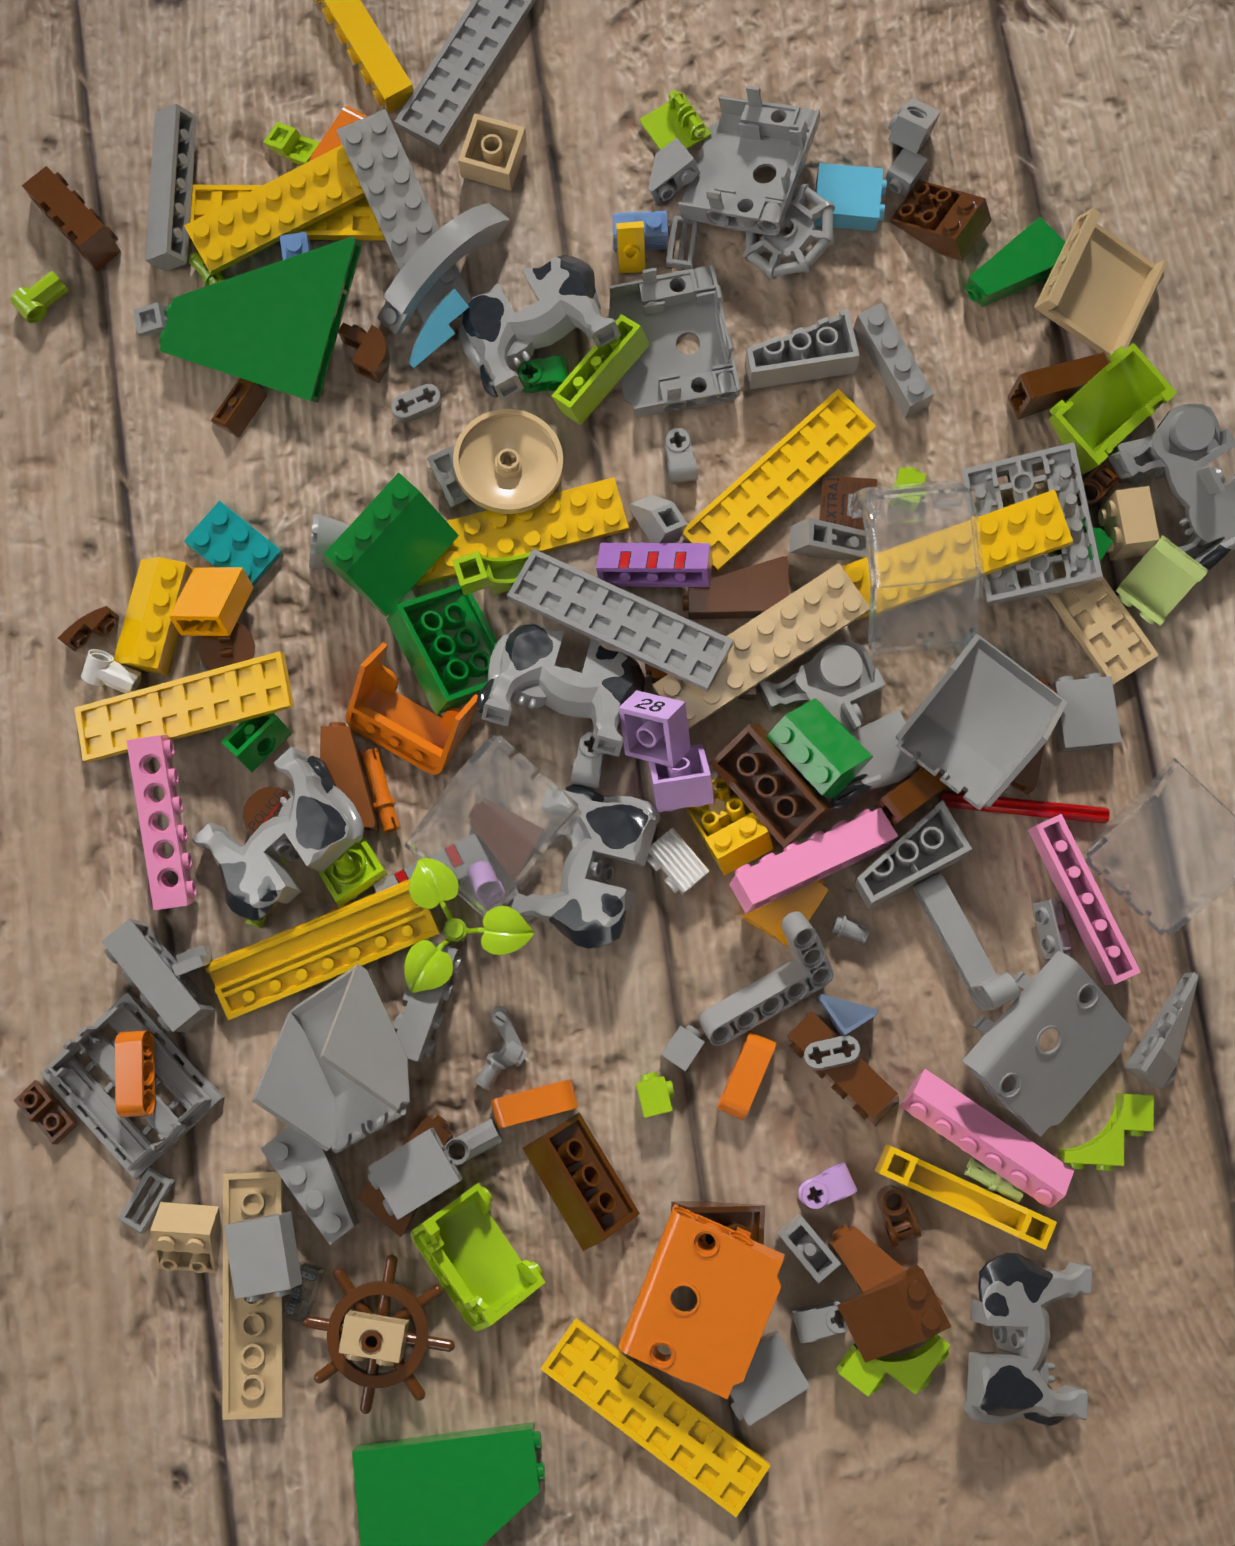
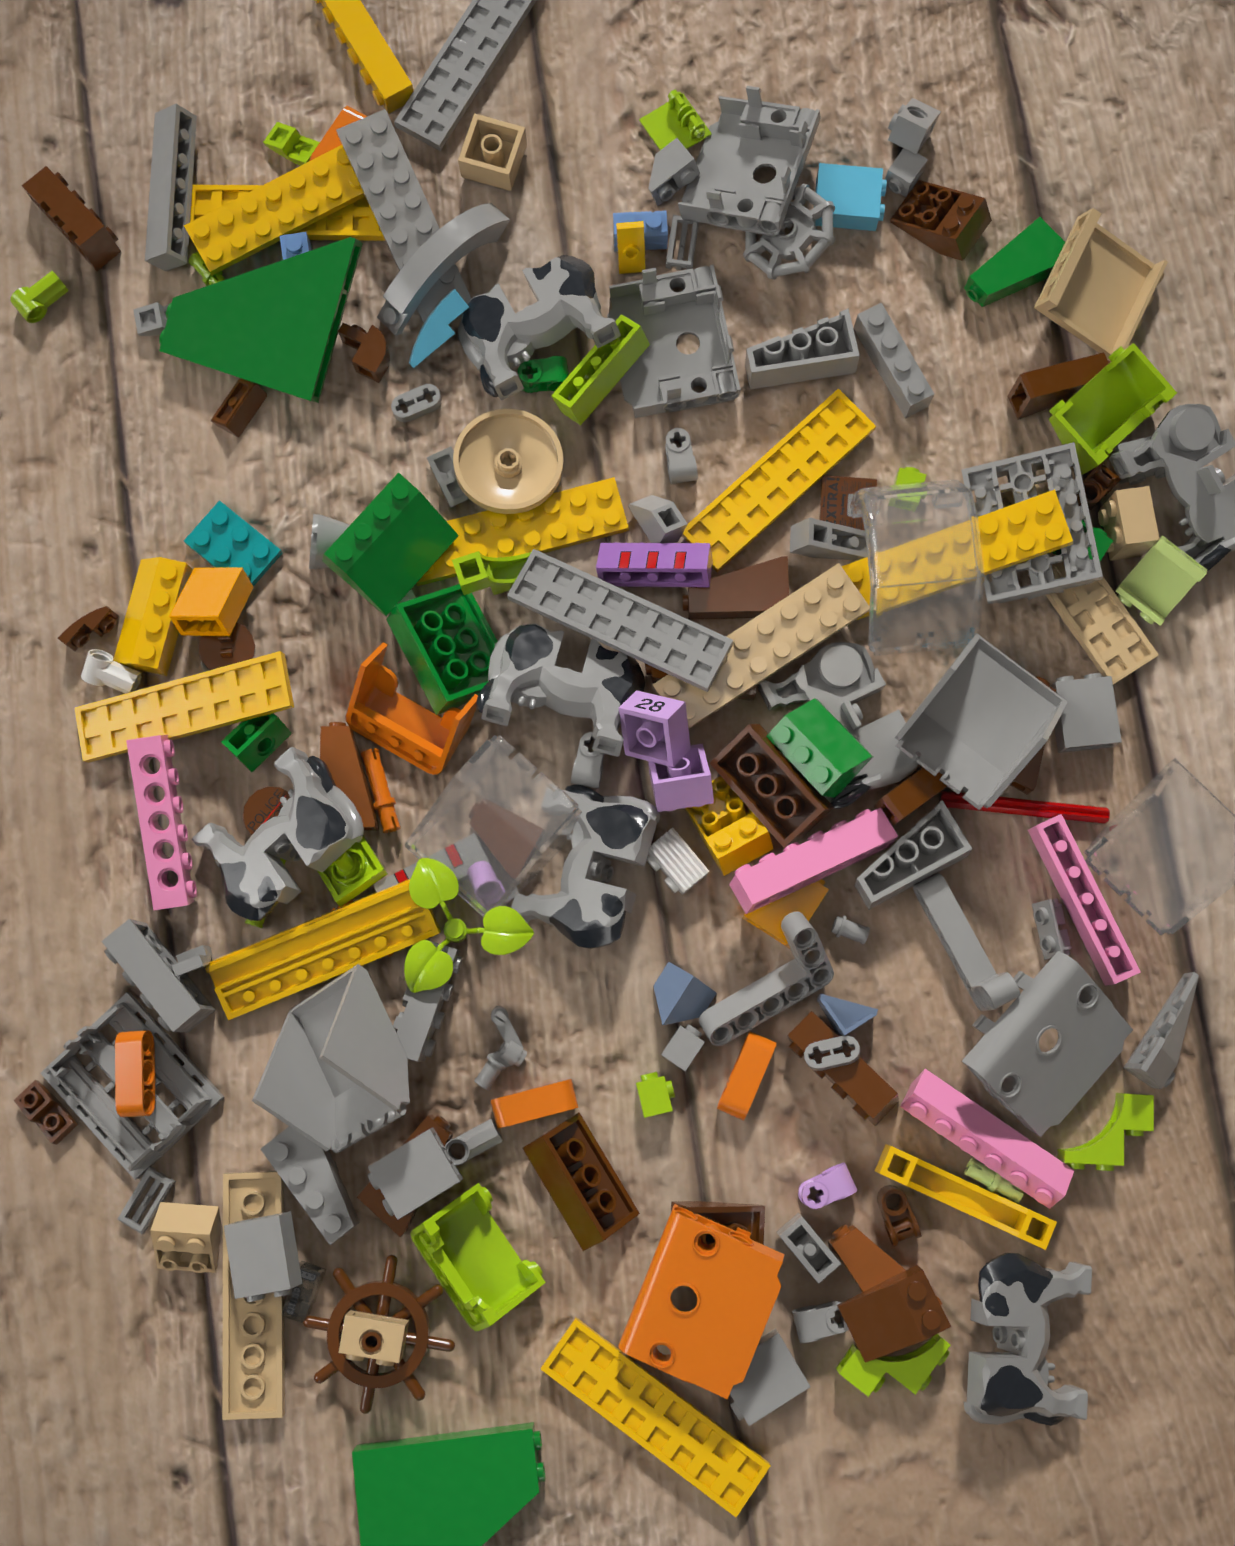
none -> sand blue slope [653,962,716,1025]

